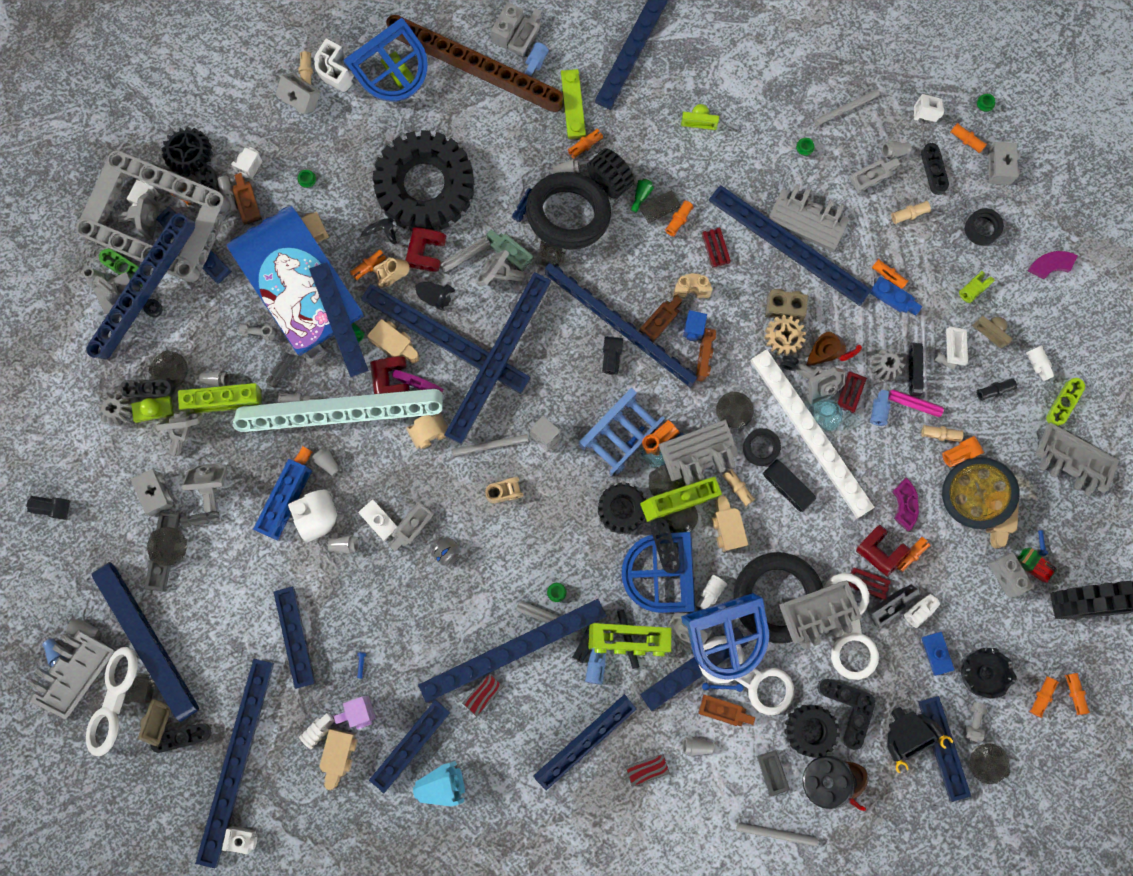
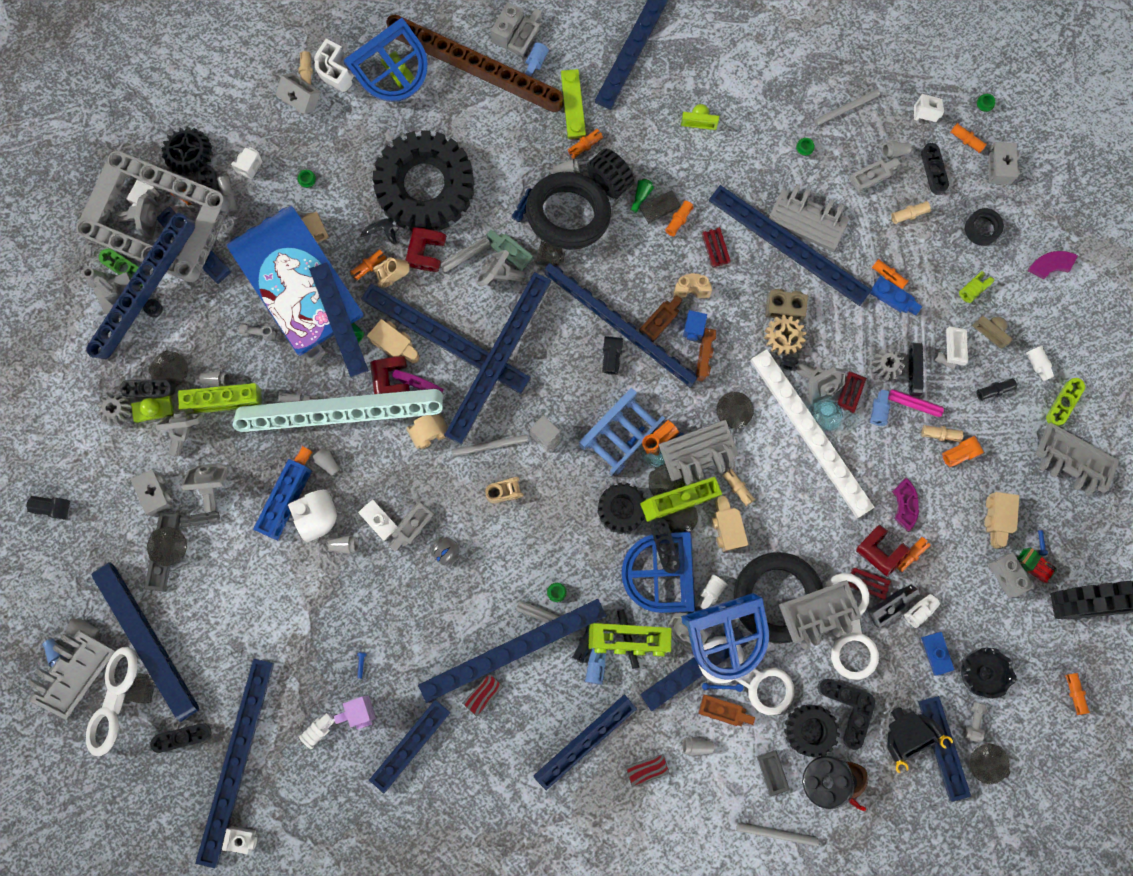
dark tan tile [137,699,171,746] -> none
dark orange hinge [233,173,262,225] -> none
dark grey axle [266,352,294,387] -> none
dark blue plate [273,586,316,689] -> none
tan hinge [319,728,358,791] -> none
medium azure cone [413,761,465,806] -> none
black piece [415,281,455,311] -> none
black tyre [743,428,781,466] -> none
black beam [762,459,816,512] -> none
reddish brown piece [806,332,862,366] -> none
wedge [942,457,1020,529] -> none
orange pin [1029,676,1059,718] -> none

